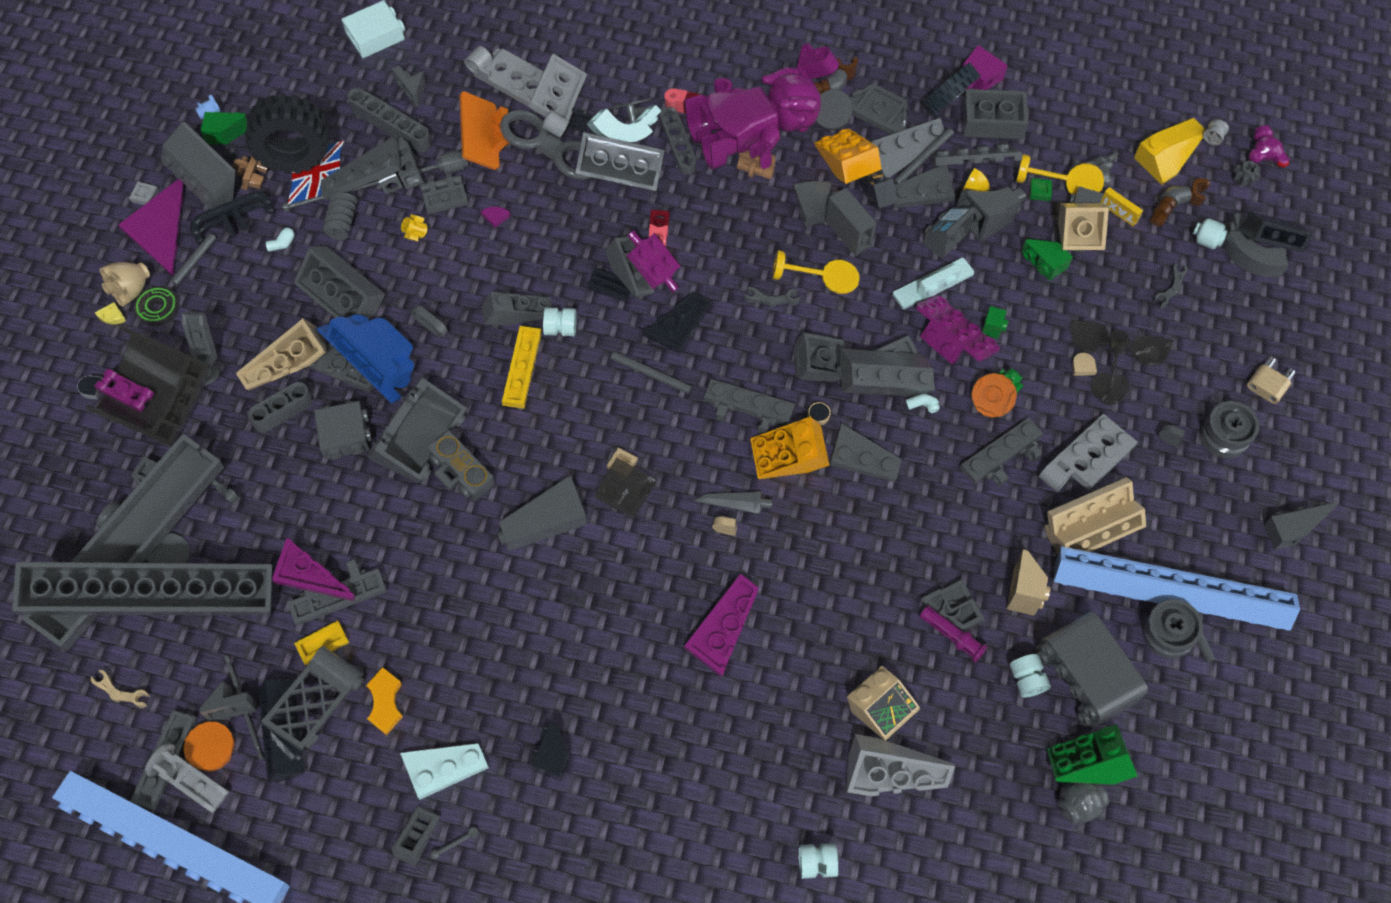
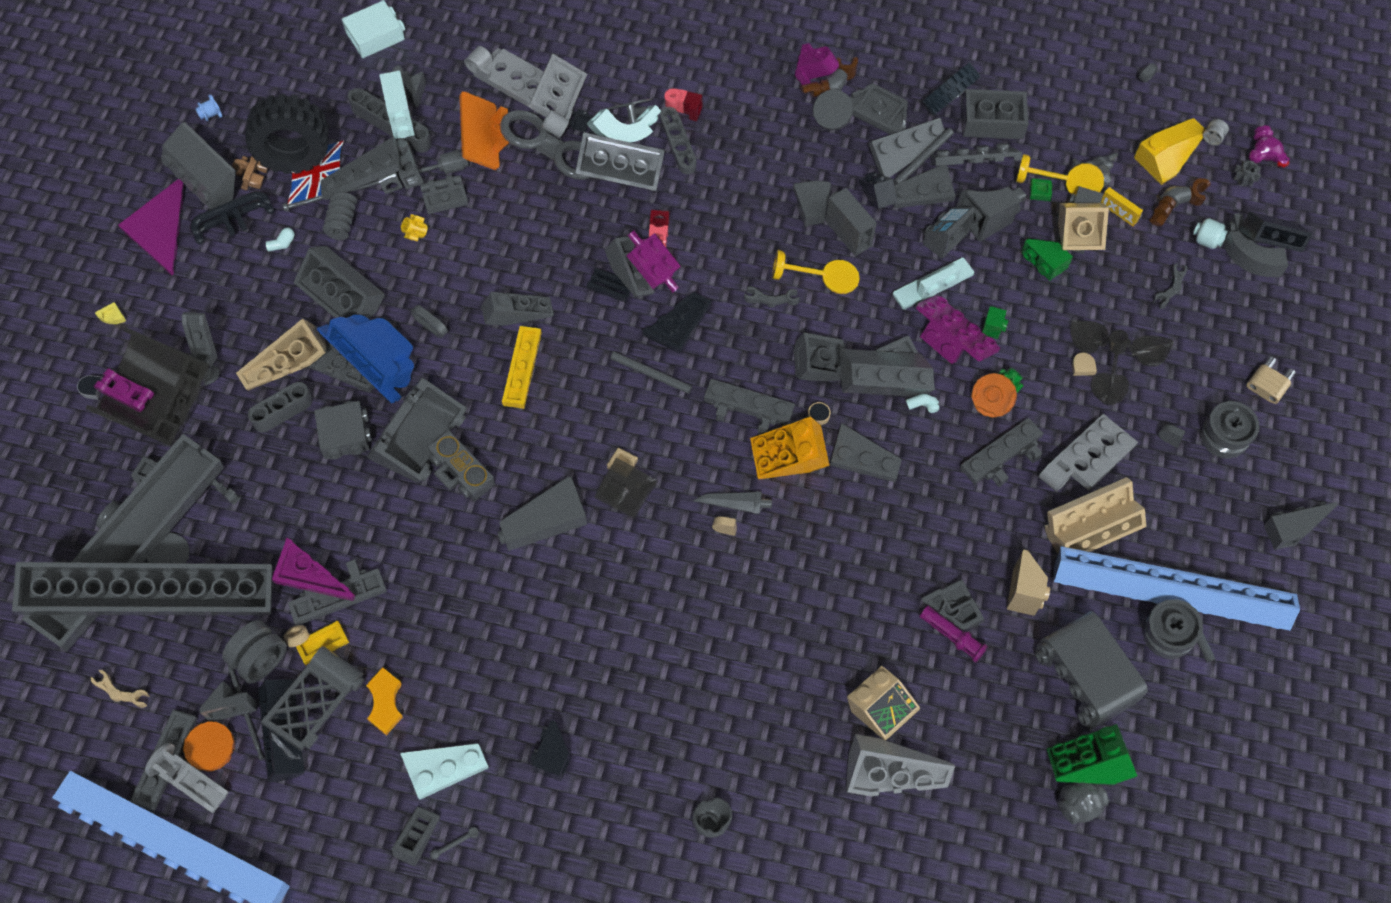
tan piece [100,262,150,307] -> none
light grey tile [129,182,159,205] -> none
clear smoke tile [134,286,180,327] -> none
dark grey bar [170,234,216,286] -> none
green slope [201,112,247,145] -> none
magenta tile [481,207,511,228] -> none
light aqua wheel [543,307,577,336] -> none
magenta piece [684,67,821,170] -> none
magenta wing [684,574,759,677] -> none
medium nougat hips [737,150,776,179] -> none
light aqua wheel [799,843,838,878] -> none
light orange slope [814,129,882,184] -> none
magenta torso [962,45,1008,90] -> none
yellow brick [963,168,989,191] -> none
light aqua wheel [1010,654,1051,698] -> none
none -> dark grey wheel [222,620,287,683]
none -> tan tile [283,625,309,647]
none -> light aqua brick [379,71,414,139]
none -> dark grey hair [692,797,732,838]
none -> dark grey tile [1139,63,1158,83]

